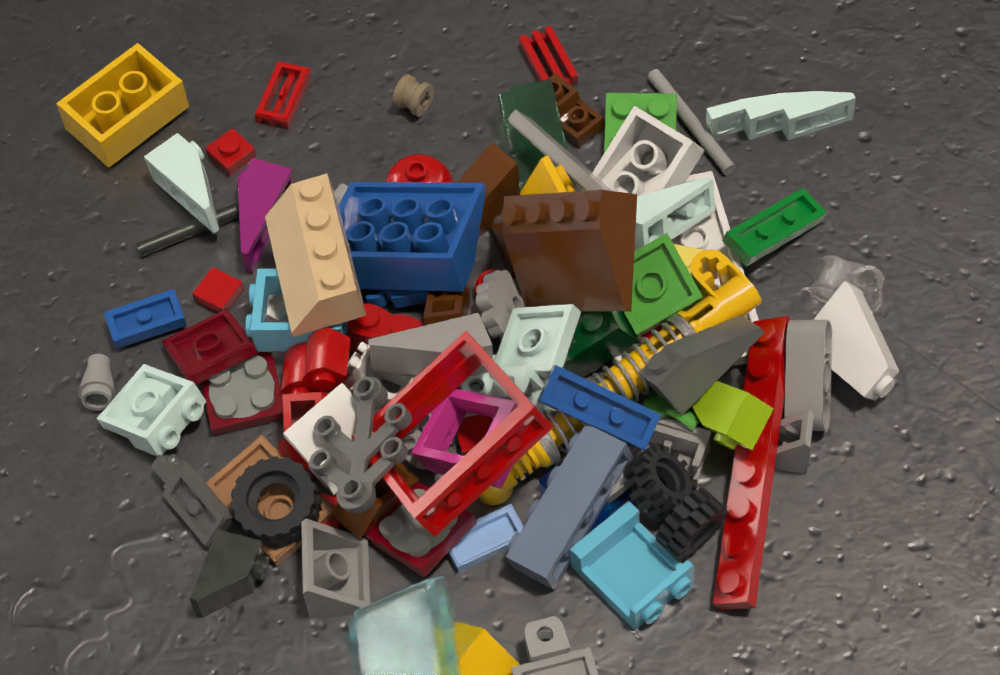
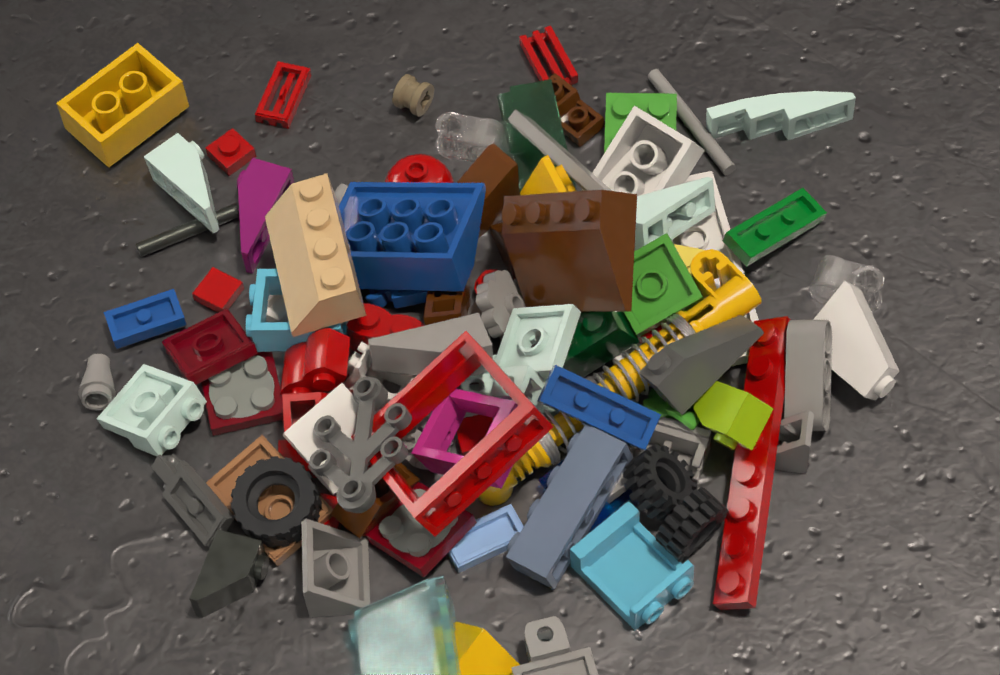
none -> clear piece [435,112,505,162]

